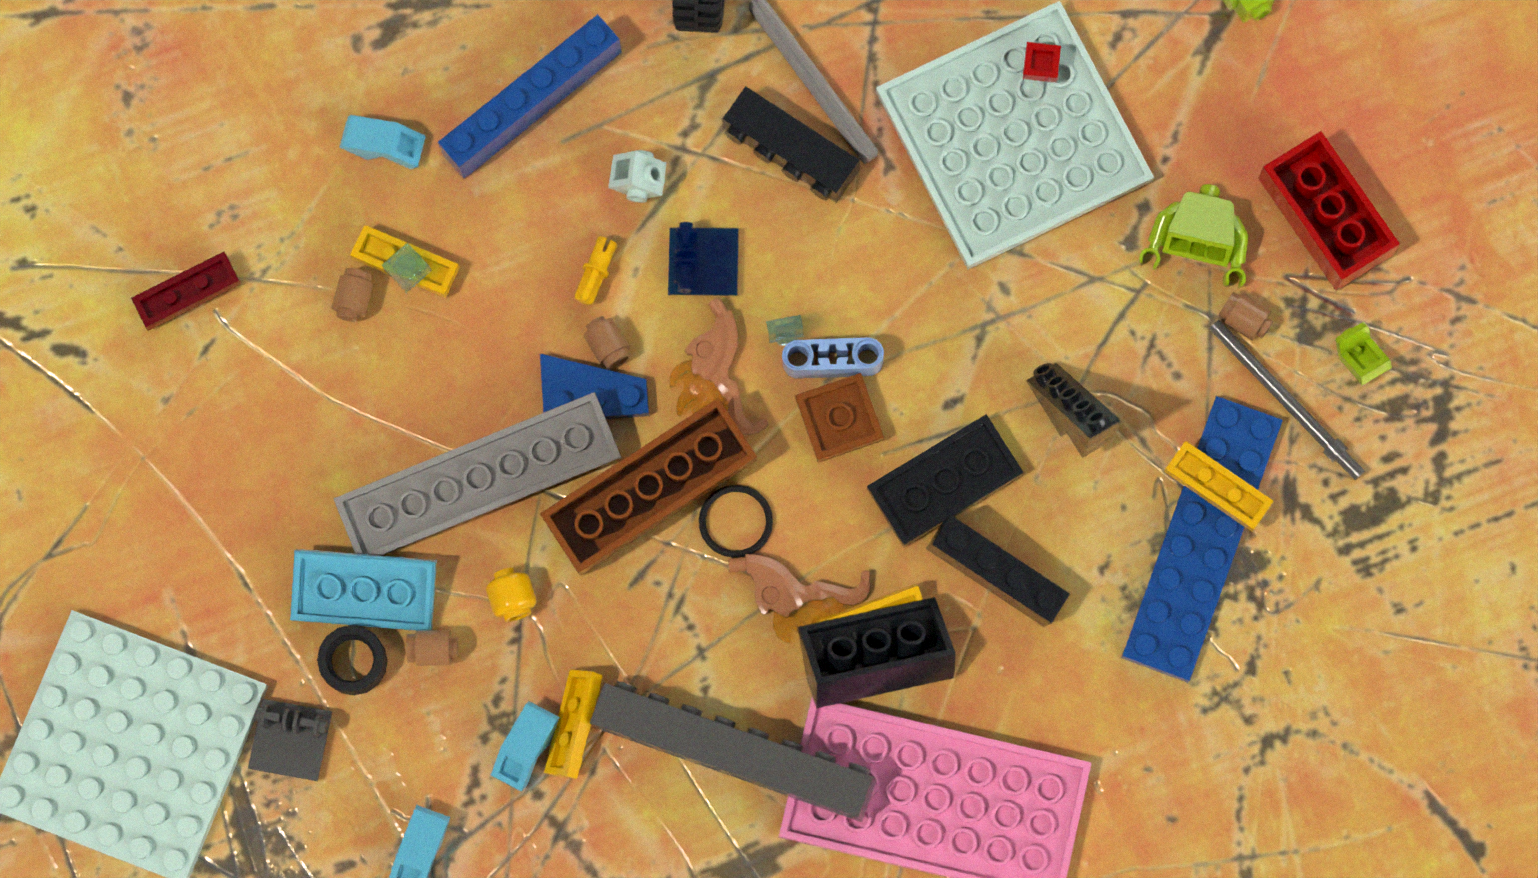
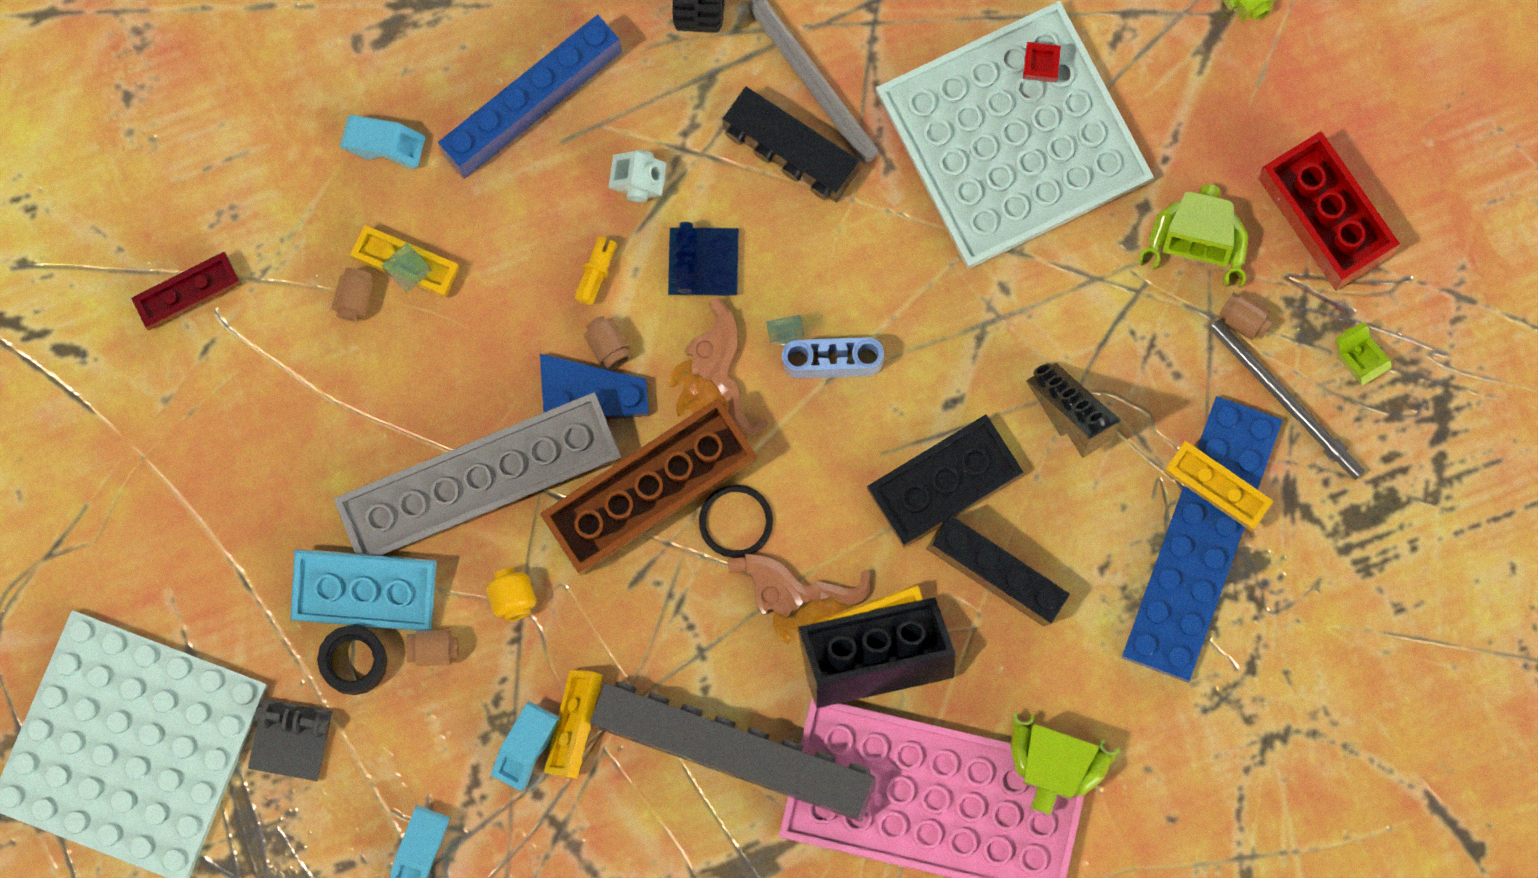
dark orange plate [795,373,884,463] -> none
none -> lime torso [1010,712,1120,815]

